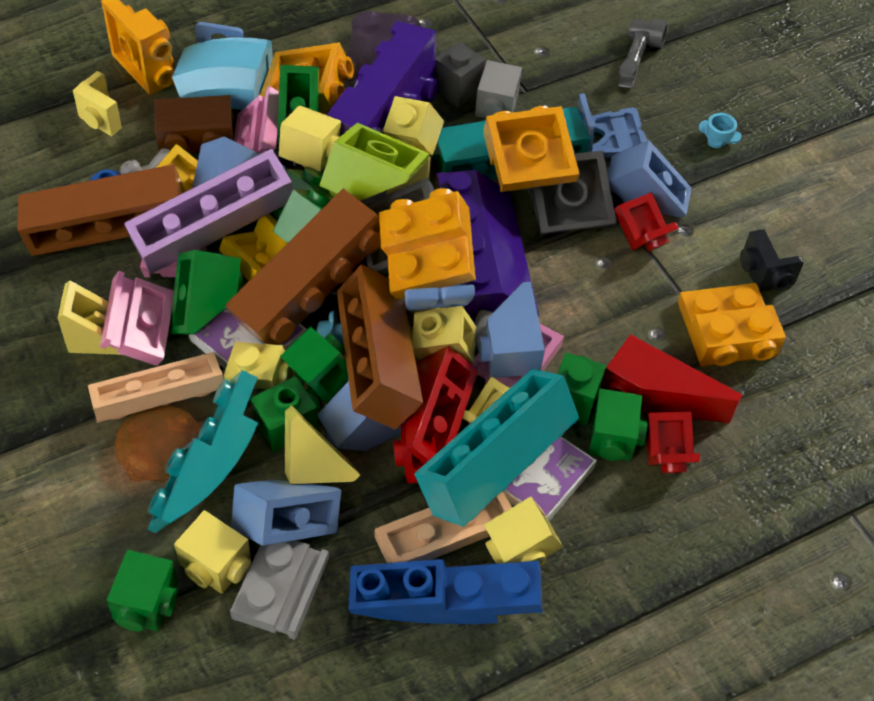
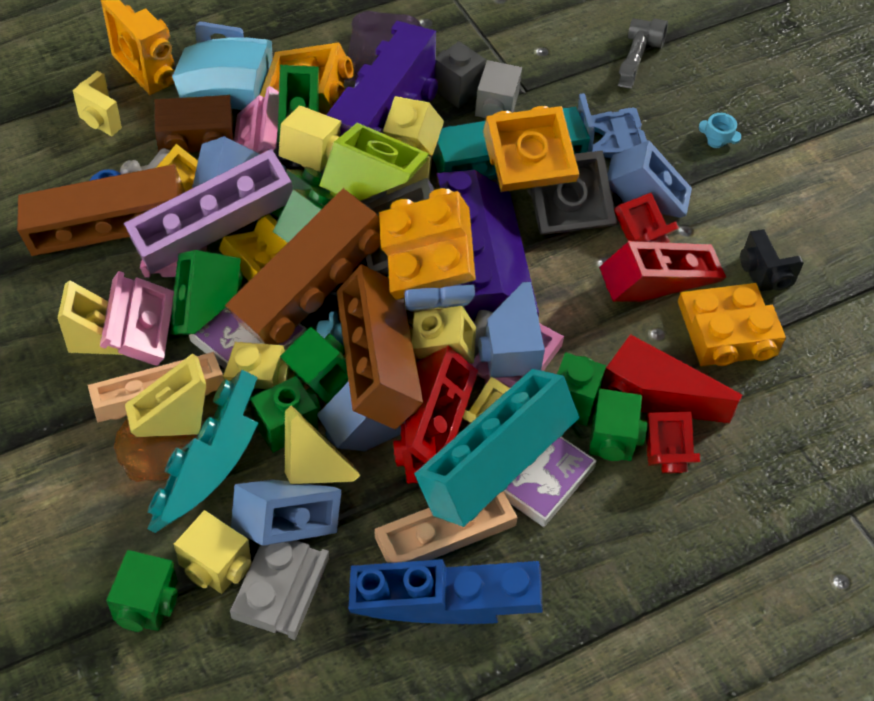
light yellow brick [484,496,563,567] -> none
none -> light yellow slope [125,353,206,437]
none -> red slope [599,241,727,302]

